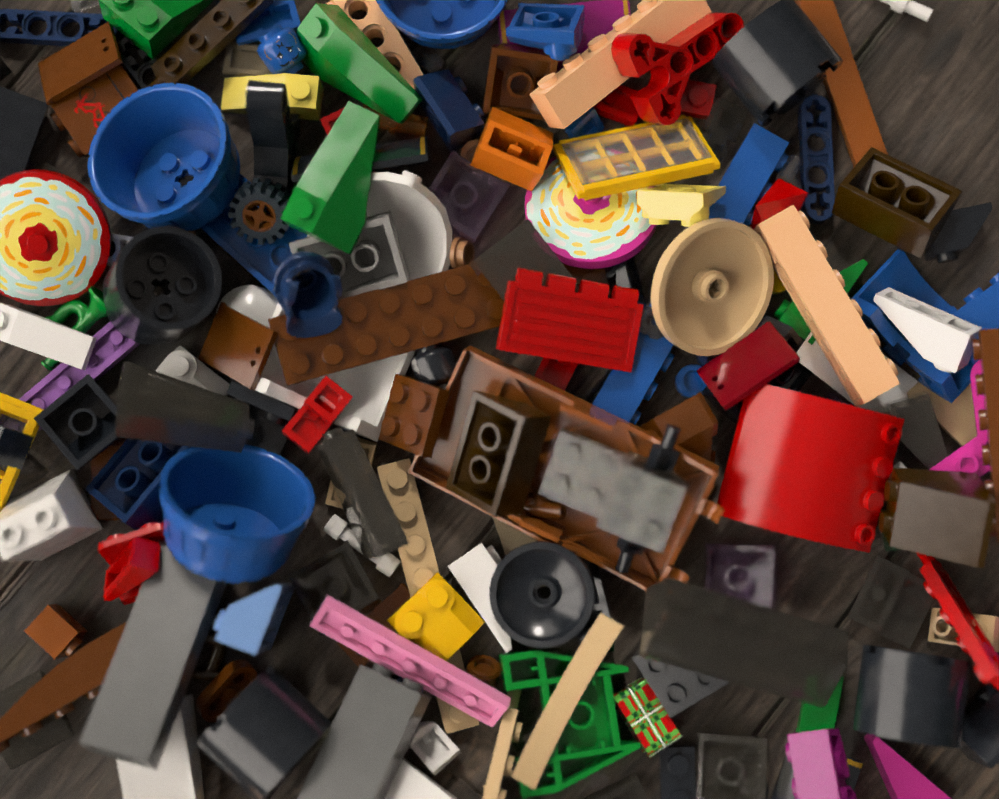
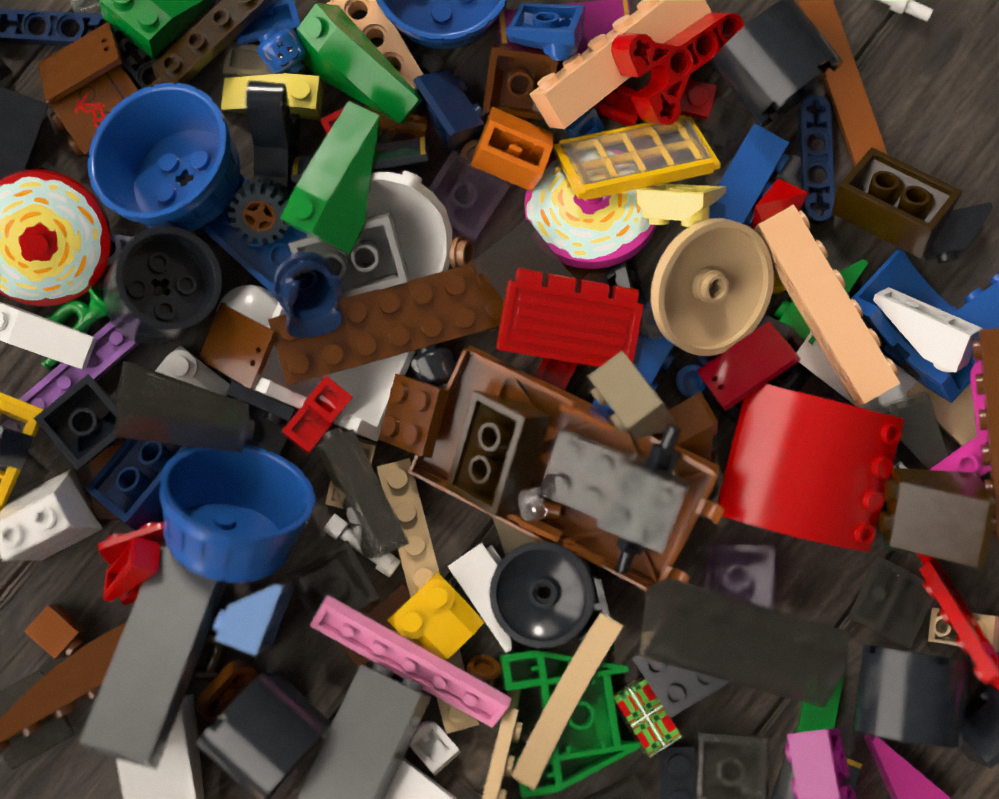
none -> clear arm [518,487,547,522]
none -> dark tan slope [588,351,677,439]

